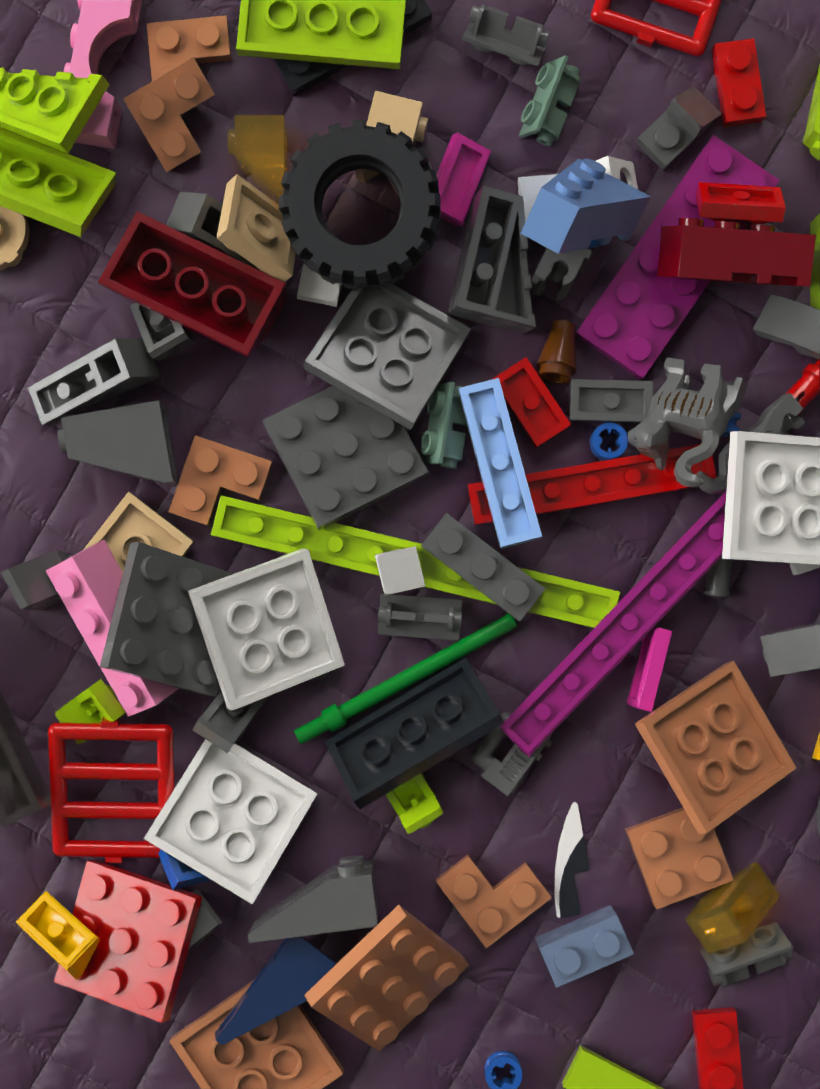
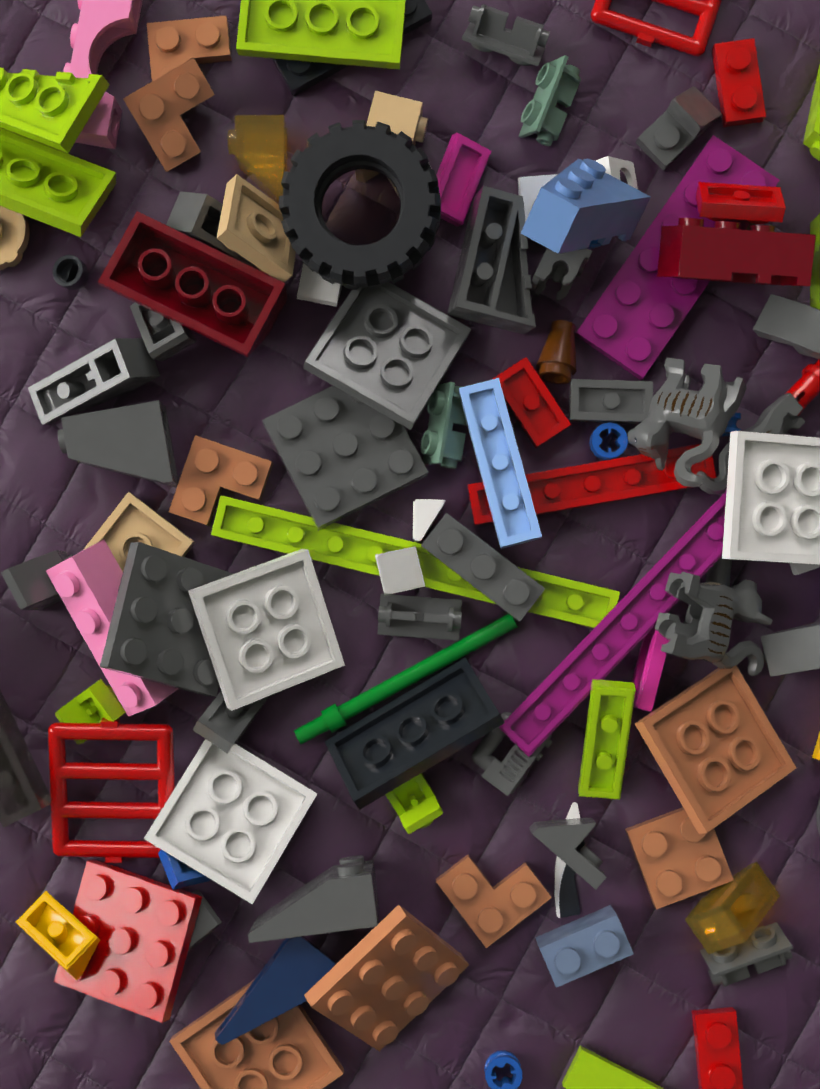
none -> black hinge [52,255,89,290]
none -> white slope [413,499,446,543]
none -> dark grey slope [529,818,607,890]
none -> lime tile [578,679,636,800]
none -> dark grey animal [655,571,773,676]

